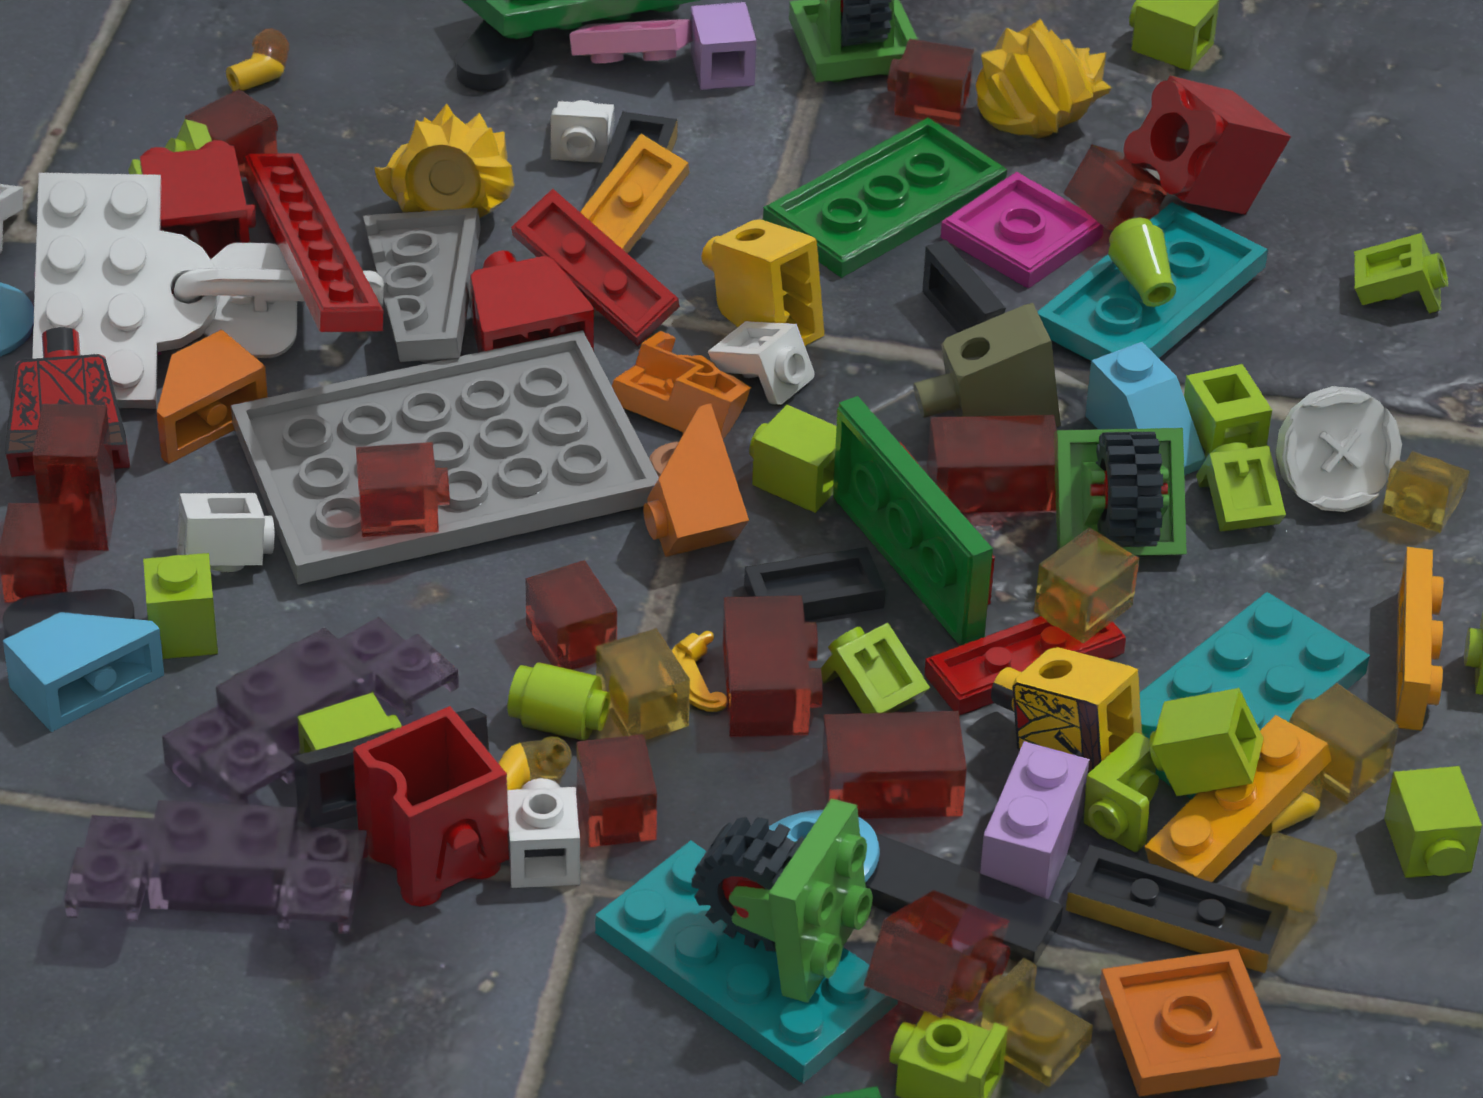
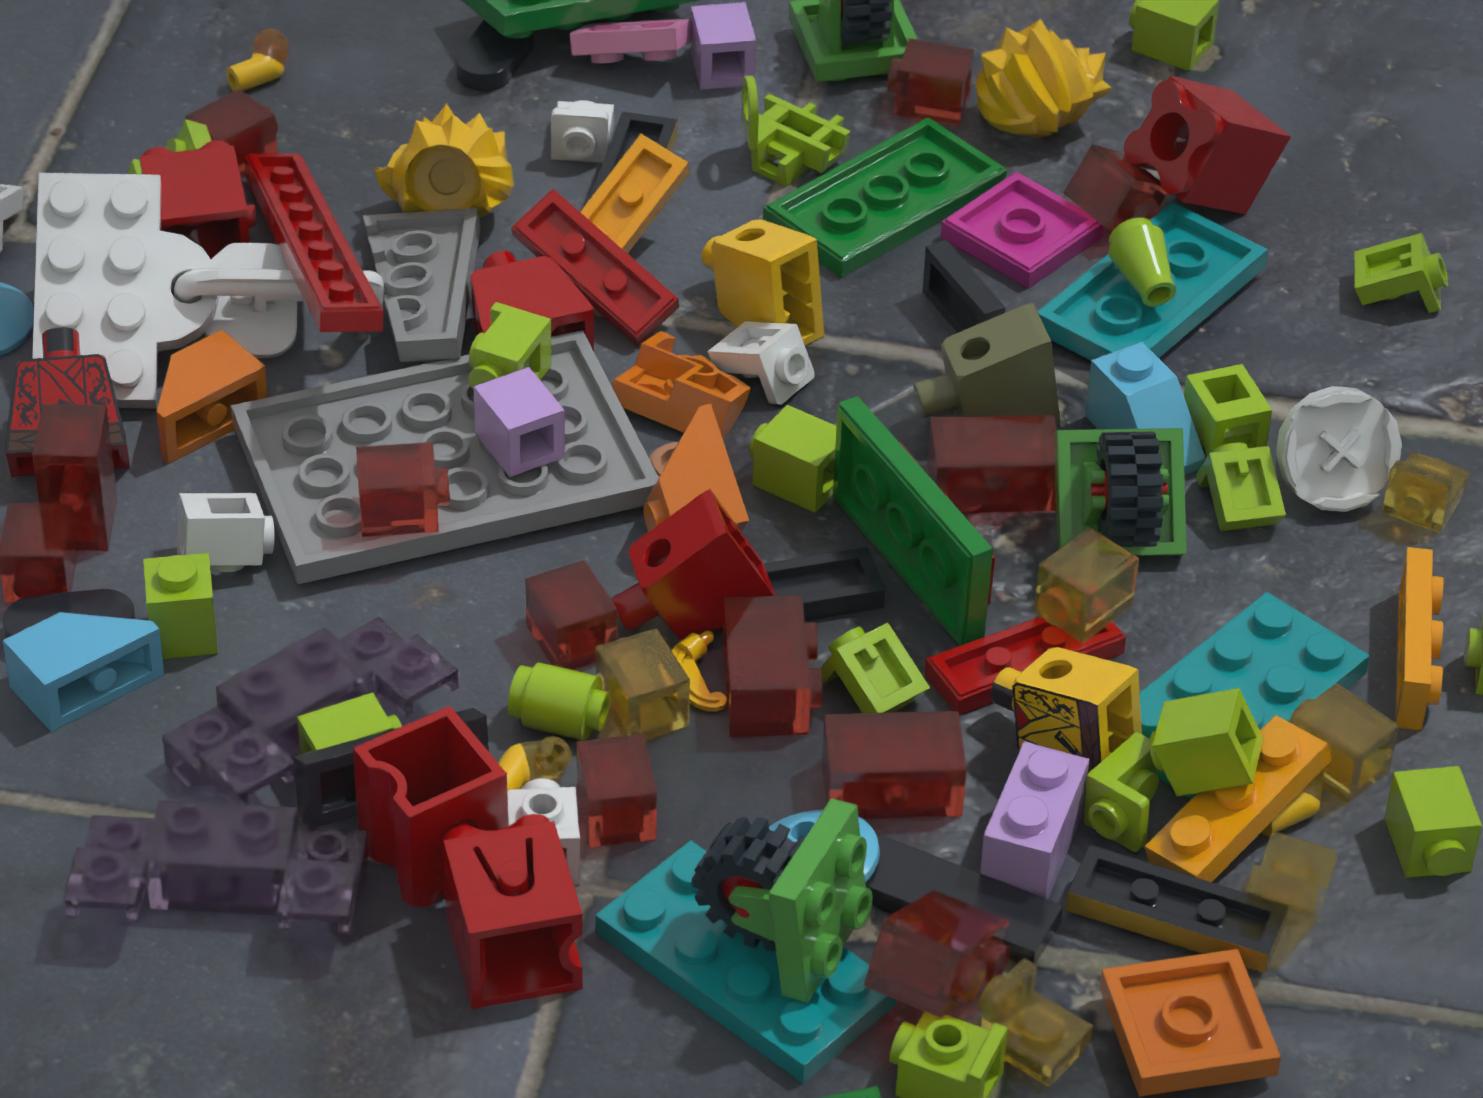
none -> red piece [441,814,583,1009]
none -> lime brick [468,302,551,390]
none -> lavender brick [474,367,565,477]
none -> red torso [611,489,779,640]
none -> lime piece [741,75,851,187]

